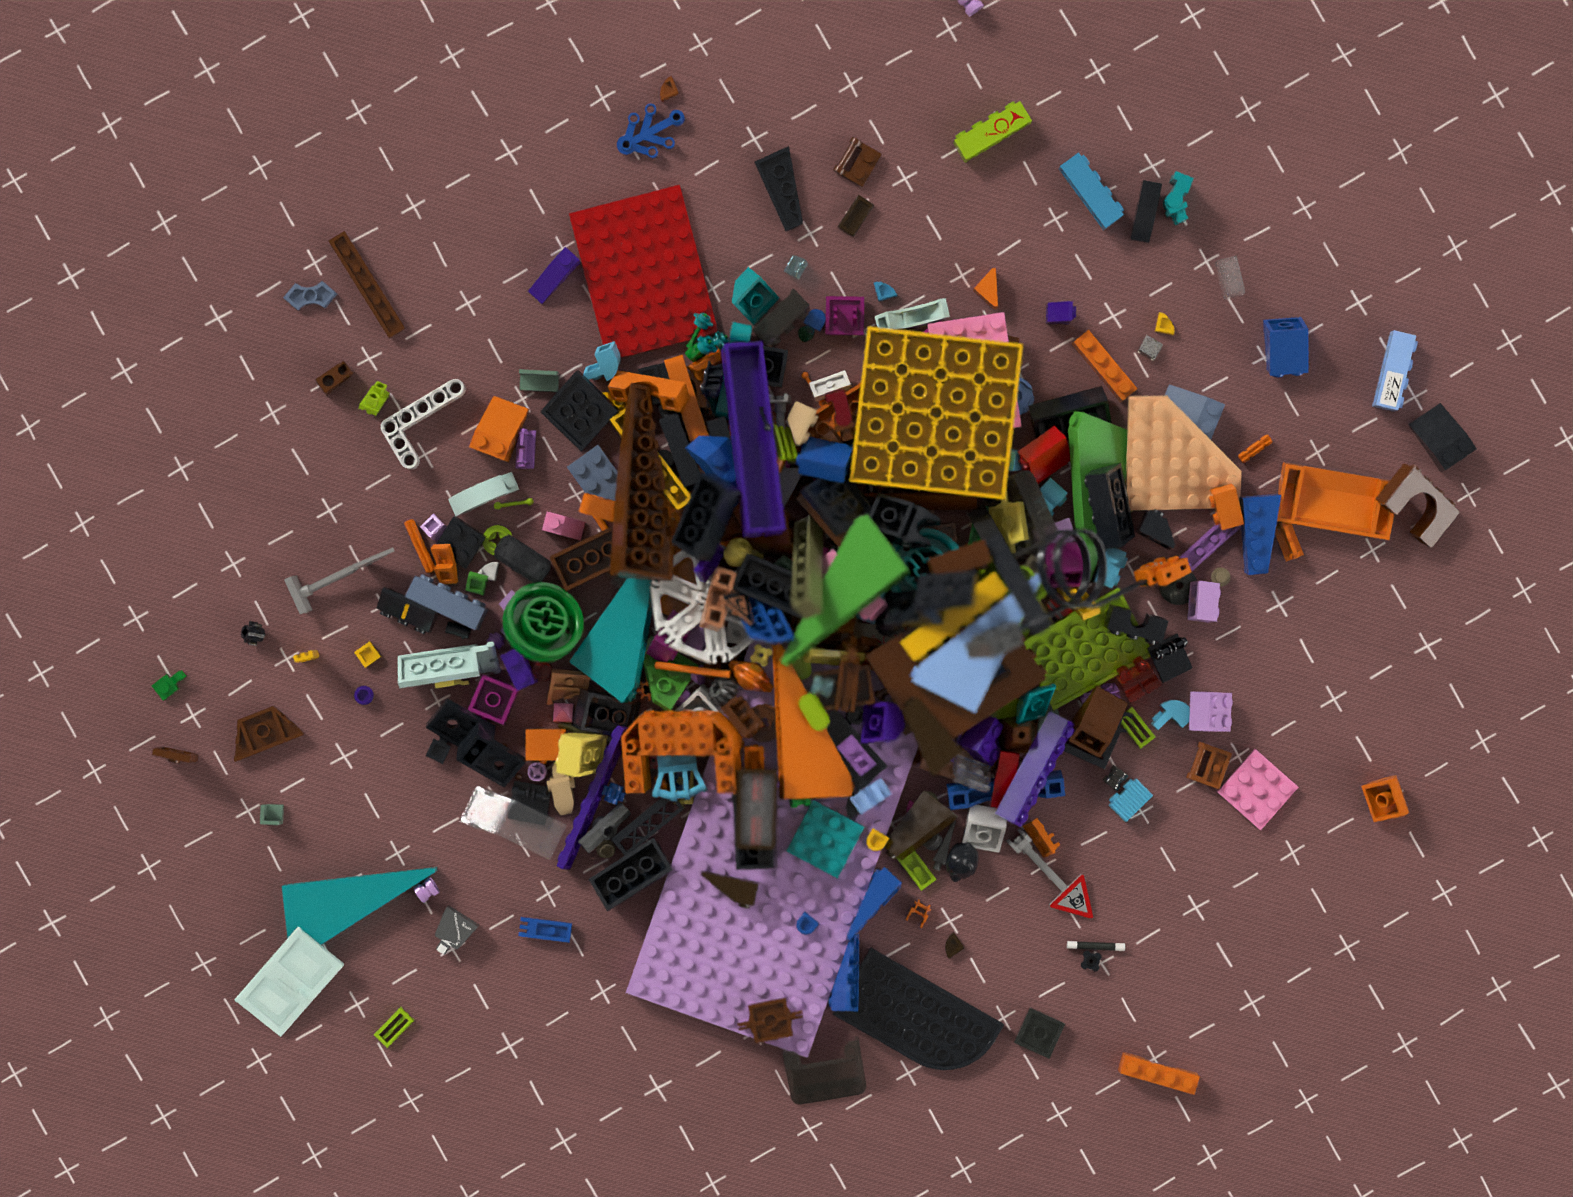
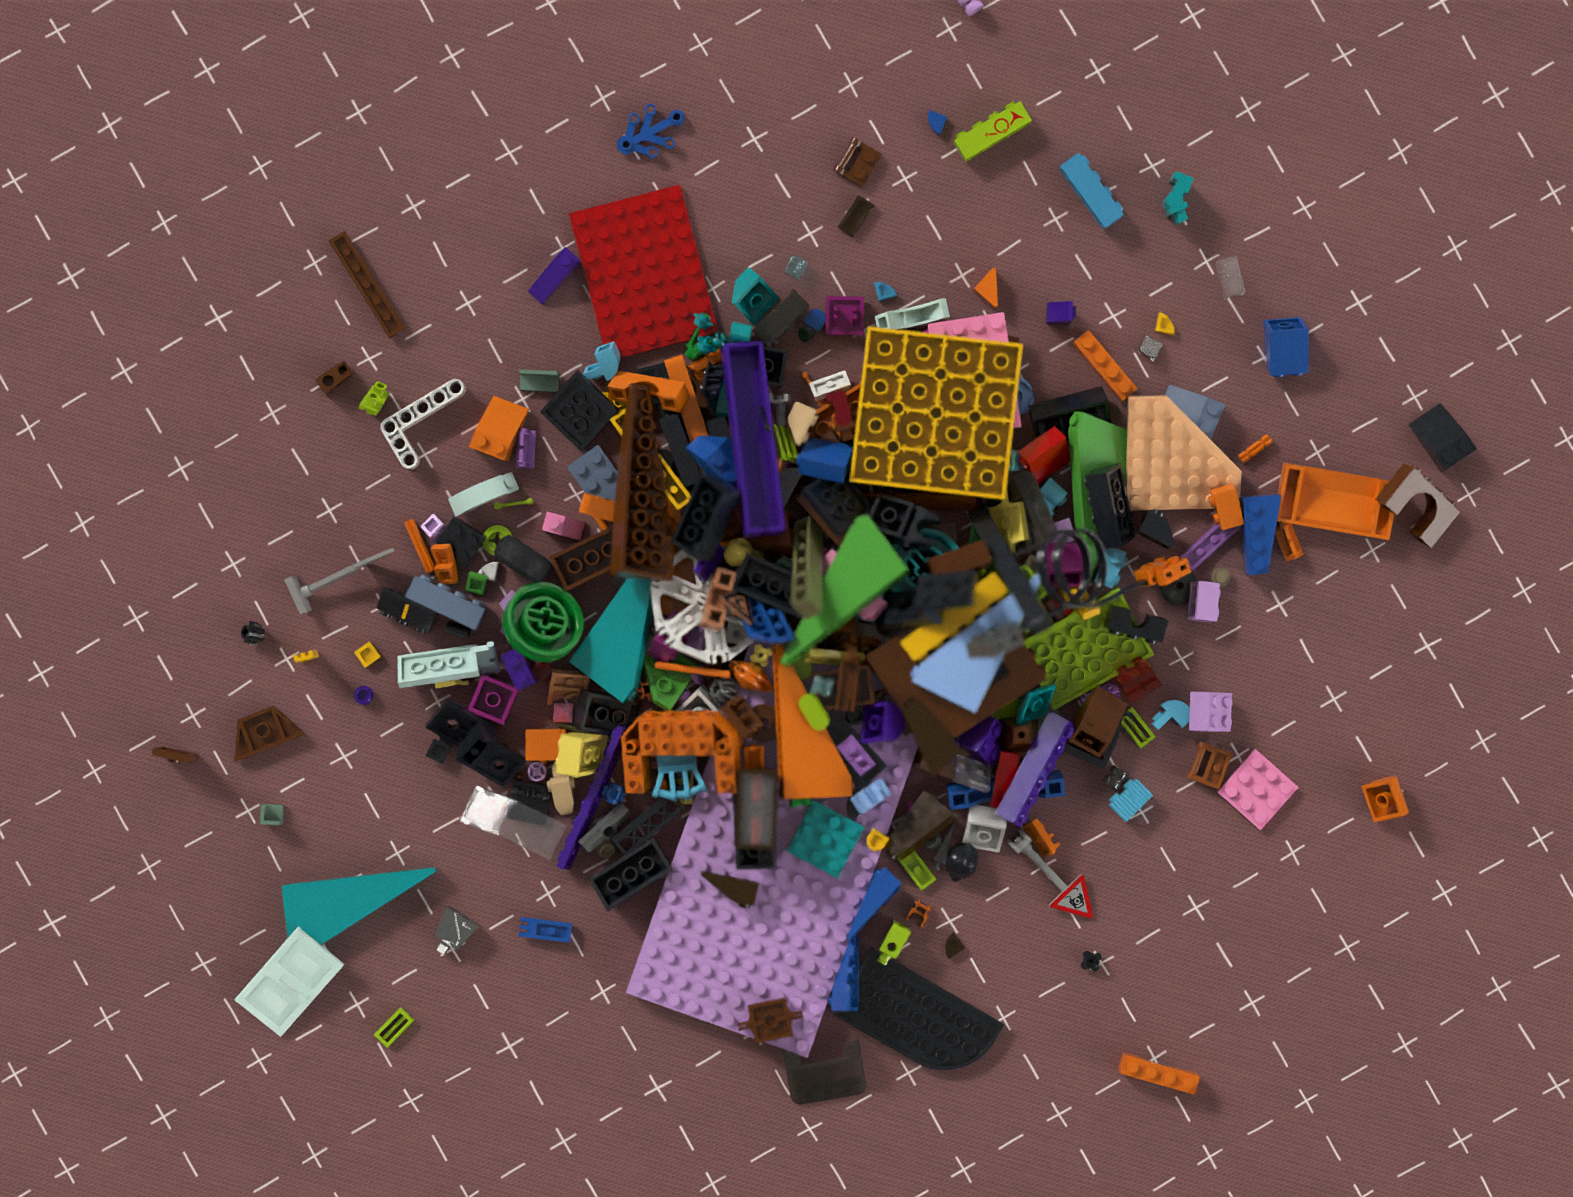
green plate [151,670,186,701] -> none
sand blue tile [283,281,337,311] -> none
lavender wheel [413,877,440,903] -> none
medium lavender plate [487,632,505,650] -> none
dark orange tile [660,76,679,102] -> none
black wing [754,146,803,232] -> none
blue tile [796,911,820,935] -> none
pearl dark grey plate [1014,1007,1065,1059] -> none
pearl dark grey bar [1067,941,1125,951] -> none
black slope [1130,180,1162,243] -> none
black hinge [1147,634,1193,683] -> none
light blue brick [1372,330,1418,412] -> none
none -> lime torso [877,919,911,966]
none -> blue tile [928,110,947,135]

